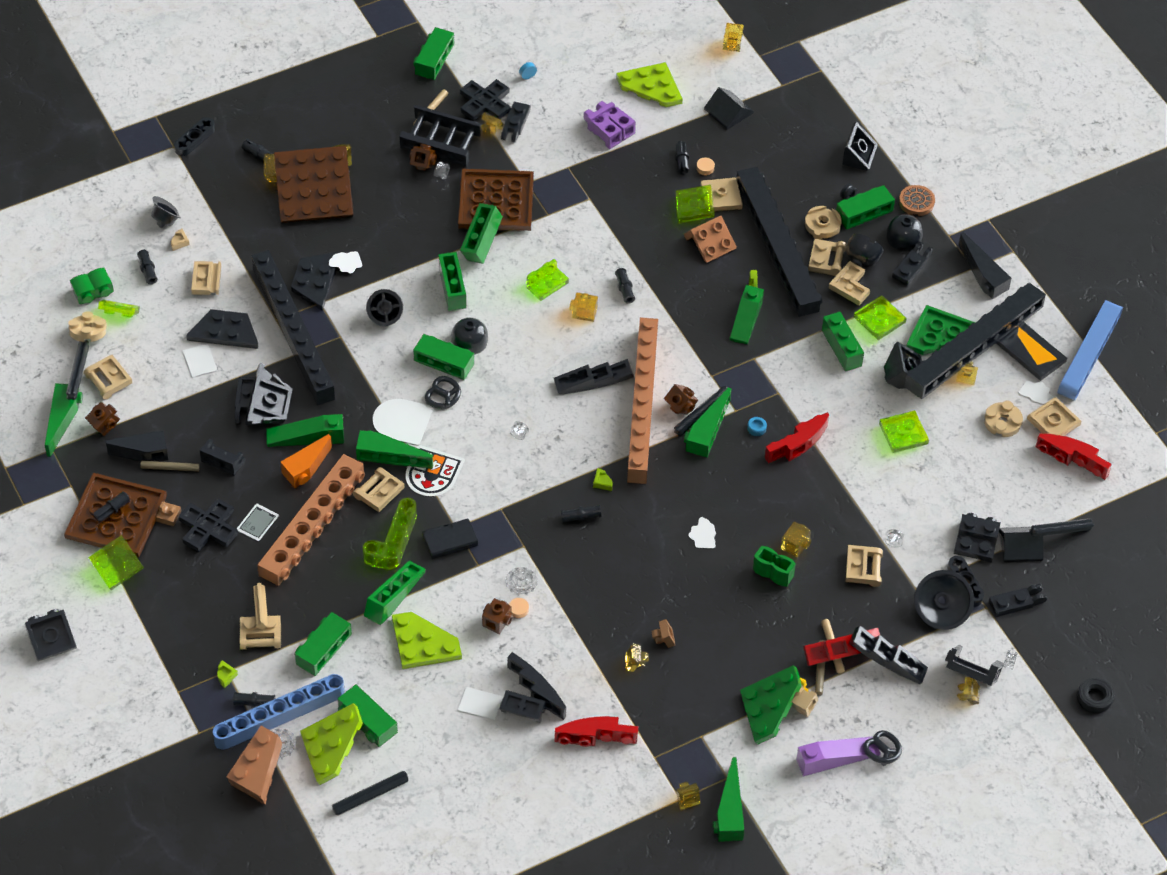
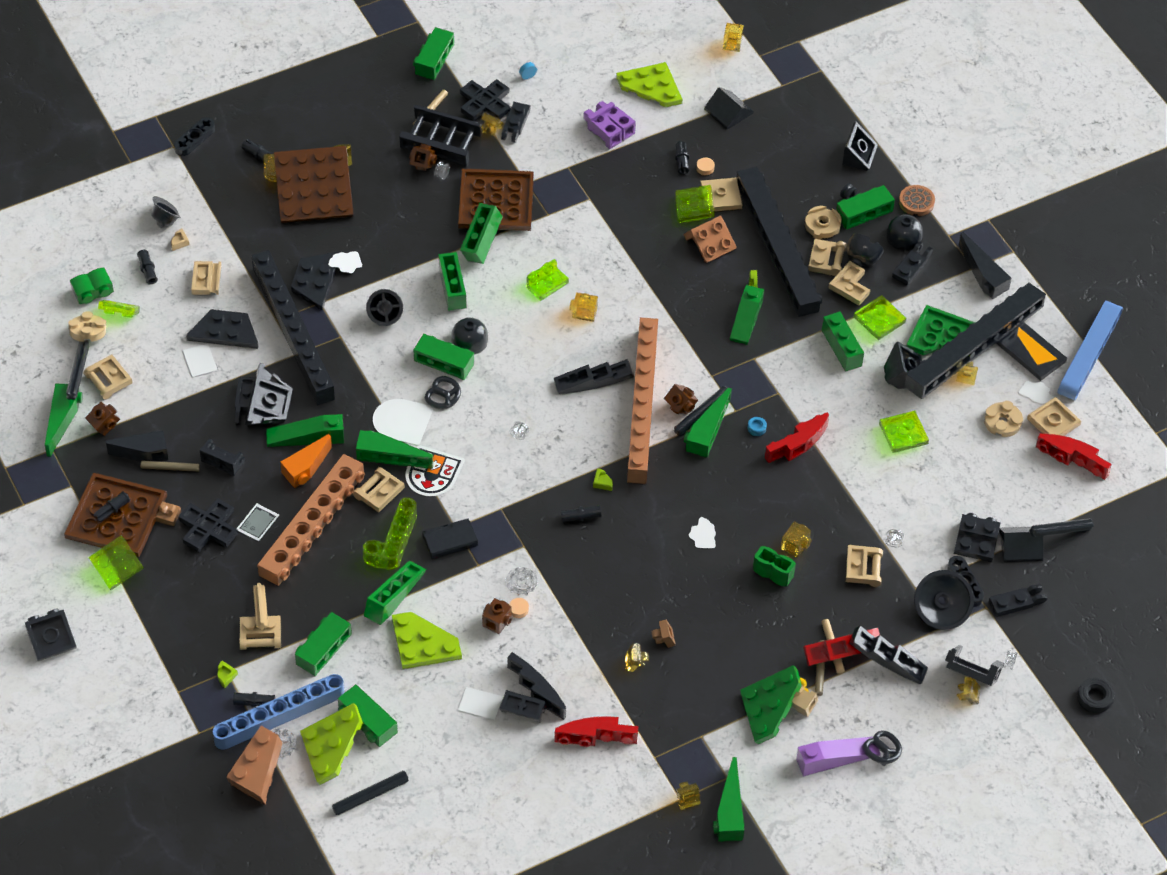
black pin [615,268,635,304] -> none

